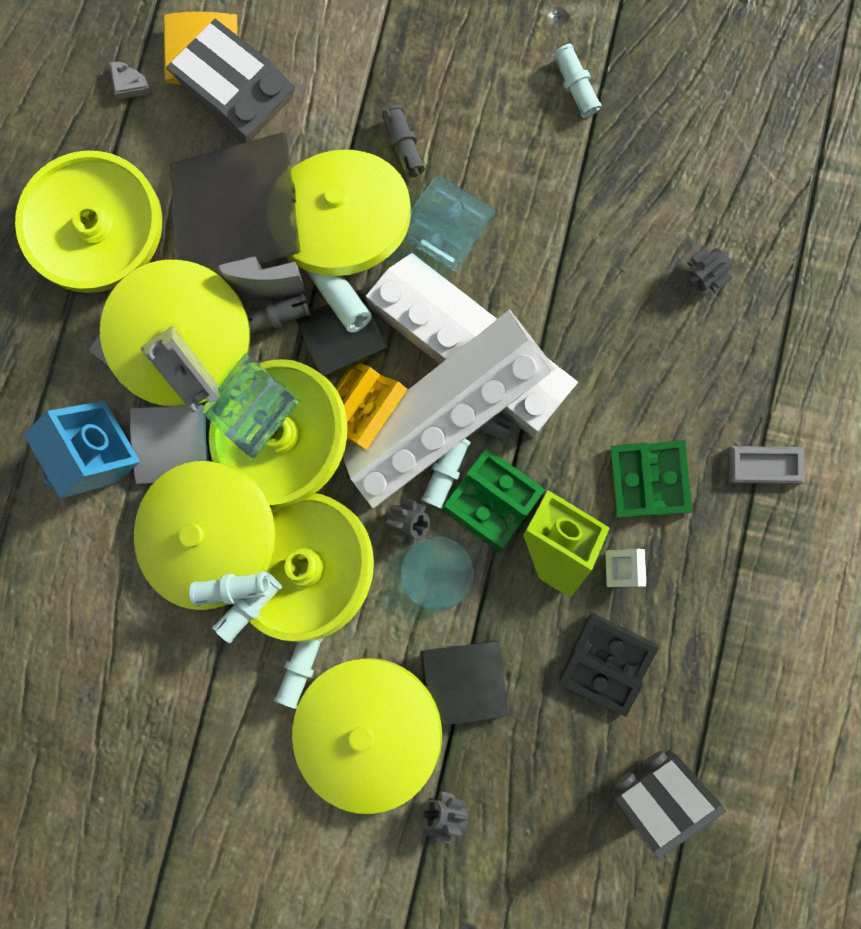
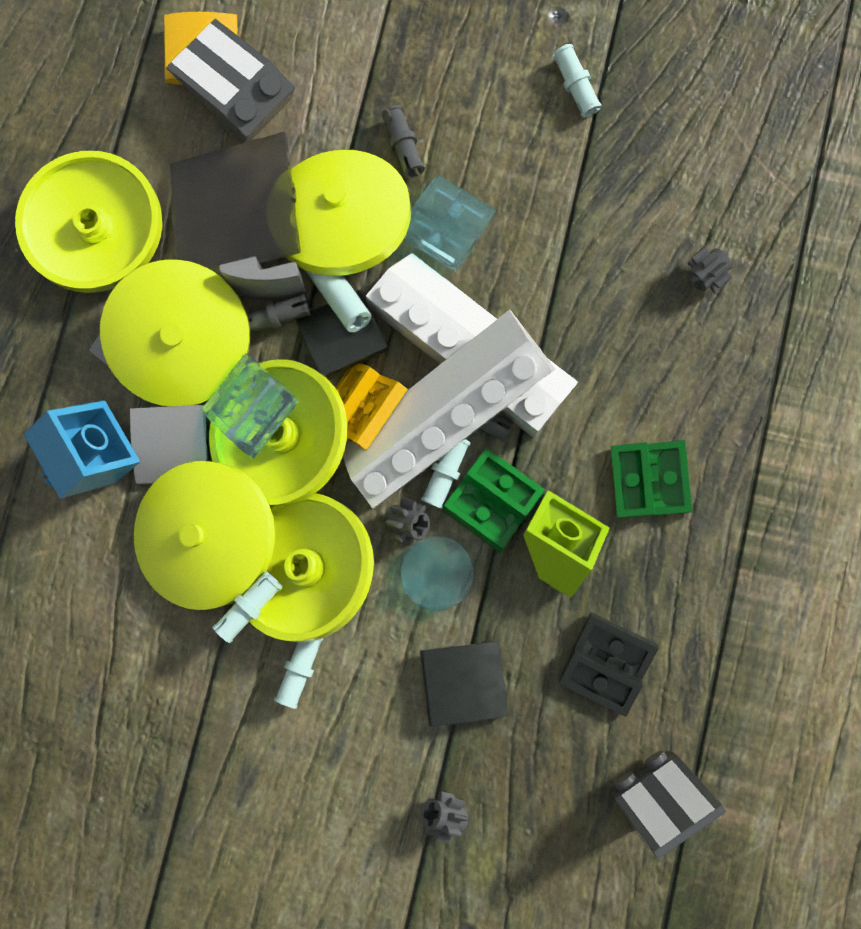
light grey tile [109,62,152,100] -> none
light grey hinge [141,326,219,413] -> none
light aqua pin [189,571,271,606] -> none
neon yellow dish [292,658,442,814] -> none
white plate [605,549,646,587] -> none
light grey tile [728,446,805,484] -> none

